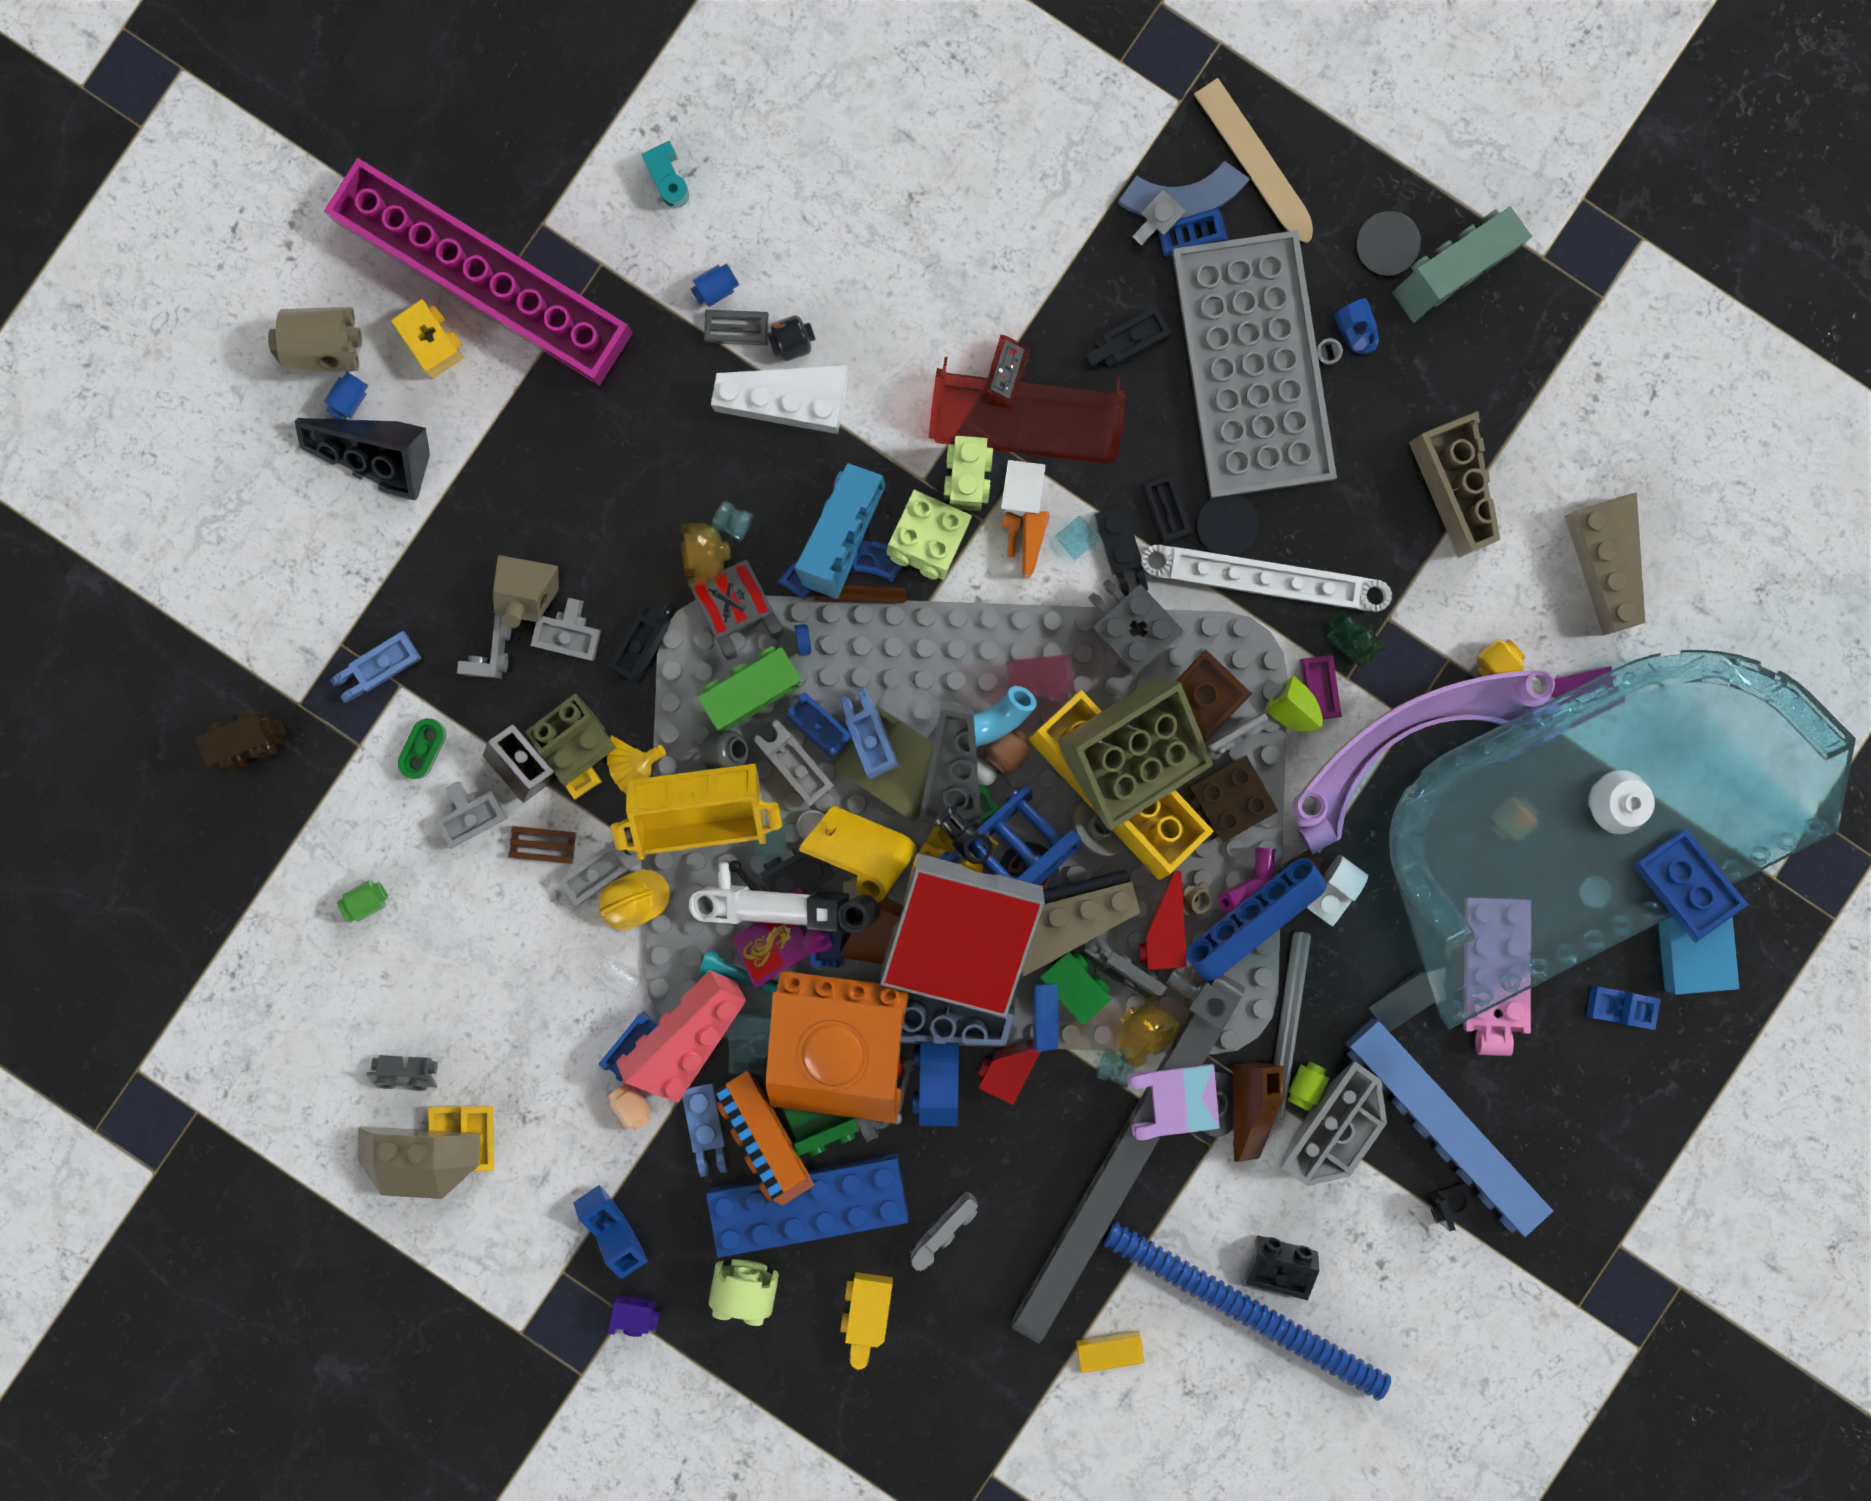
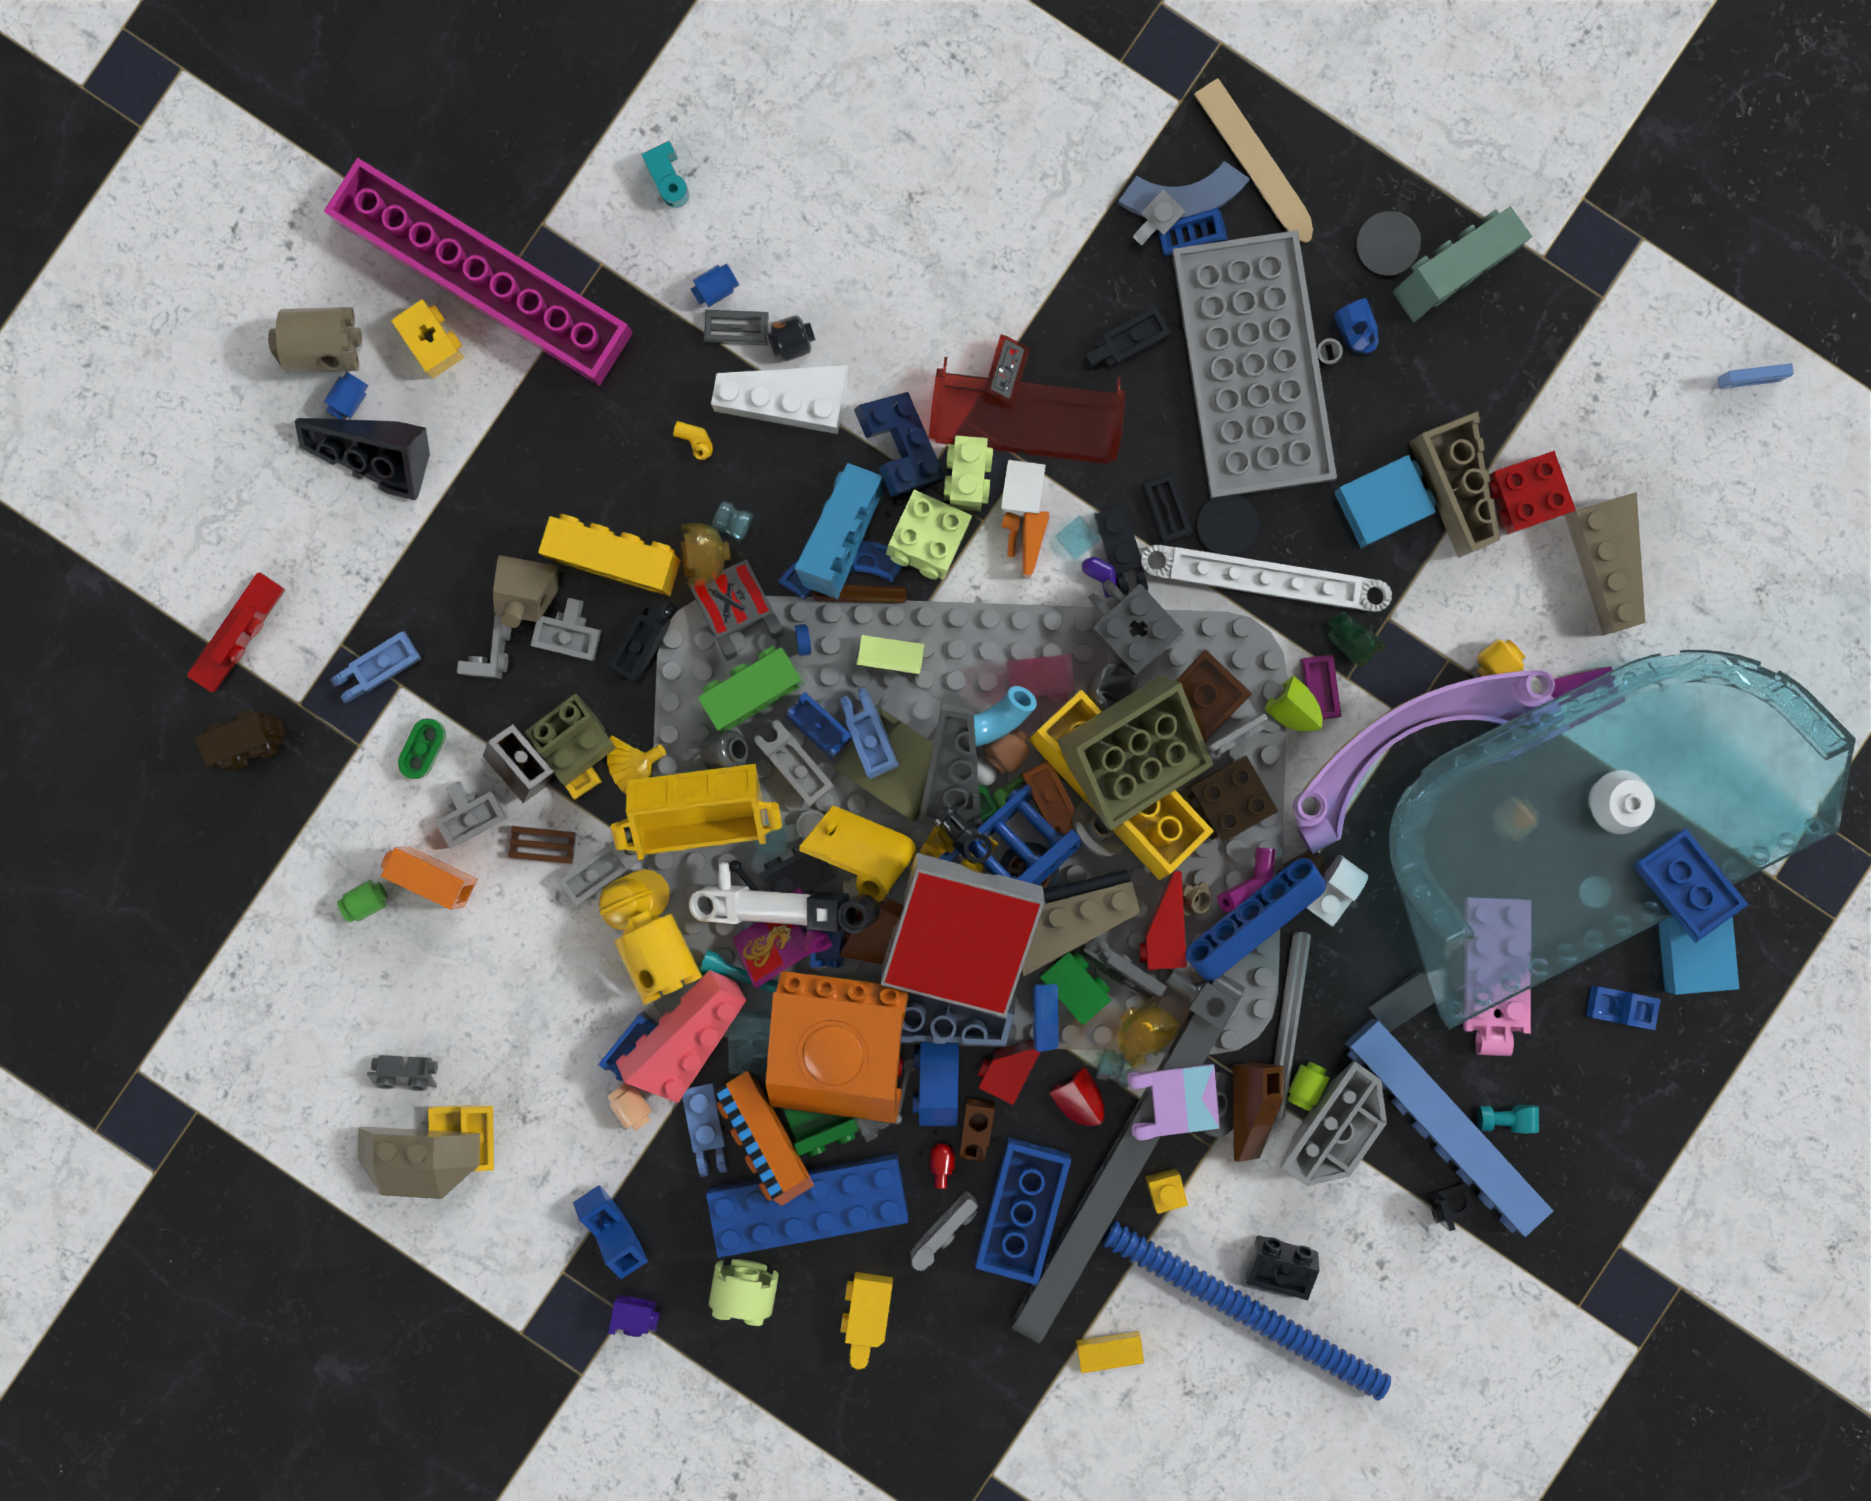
none -> red bracket [187,572,285,692]
none -> orange brick [380,846,478,910]
none -> yellow brick [538,514,681,597]
none -> yellow cylinder [613,910,702,1005]
none -> yellow arm [673,421,713,460]
none -> dark blue plate [854,392,945,497]
none -> yellowish green panel [856,635,925,676]
none -> red cylinder [929,1143,955,1189]
none -> reddish brown leg [959,1097,995,1162]
none -> blue brick [975,1137,1071,1285]
none -> bright green hand [992,771,1026,808]
none -> orange hinge [1021,761,1075,835]
none -> red brick [1049,1067,1104,1126]
none -> dark purple arm [1082,557,1119,598]
none -> dark grey hair [1088,663,1135,712]
none -> yellow brick [1145,1168,1189,1214]
none -> dark azure brick [1334,455,1436,548]
none -> teal leg [1477,1104,1539,1134]
none -> red brick [1488,450,1576,535]
none -> medium blue tile [1718,363,1794,389]

